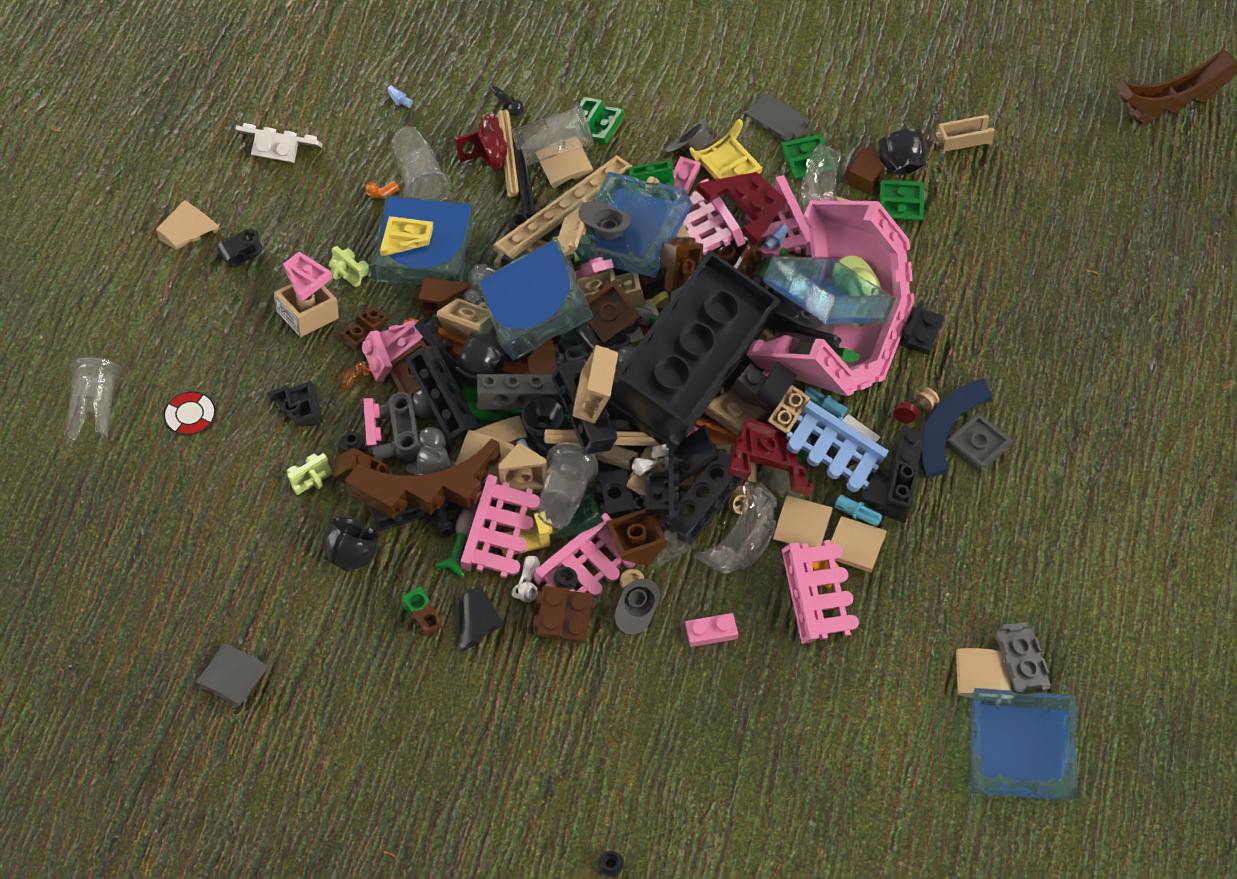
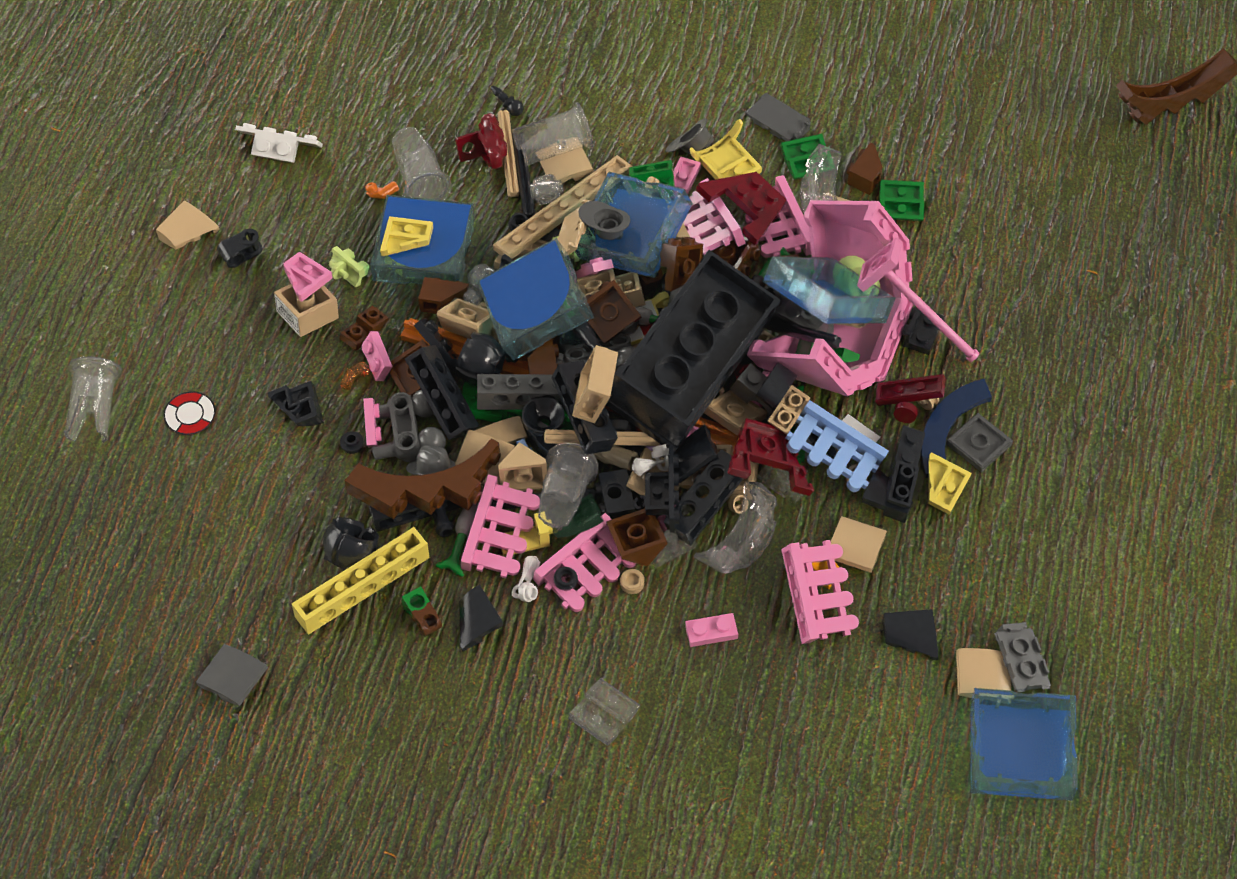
yellowish green hips [287,454,333,495] -> none
reddish brown slope [333,448,389,483] -> none
bright pink wing [375,320,426,362] -> none
light blue bar [387,85,413,108] -> none
reddish brown plate [533,586,593,643] -> none
green slope [565,97,625,145] -> none
black plate [598,851,624,877] -> none
dark grey piece [614,578,660,635] -> none
light blue bar [764,224,788,250] -> none
tan slope [773,495,833,547] -> none
medium azure axle [804,387,848,420] -> none
medium azure axle [835,495,882,526] -> none
black piece [878,128,928,175] -> none
tan window [935,115,995,154] -> none
none -> light yellow brick [292,527,430,635]
none -> clear head [530,174,563,205]
none -> clear slope [568,678,640,746]
none -> bright pink tile [857,238,979,362]
none -> dark red tile [875,374,946,406]
none -> black slope [882,609,938,660]
none -> light yellow wing [928,452,972,515]

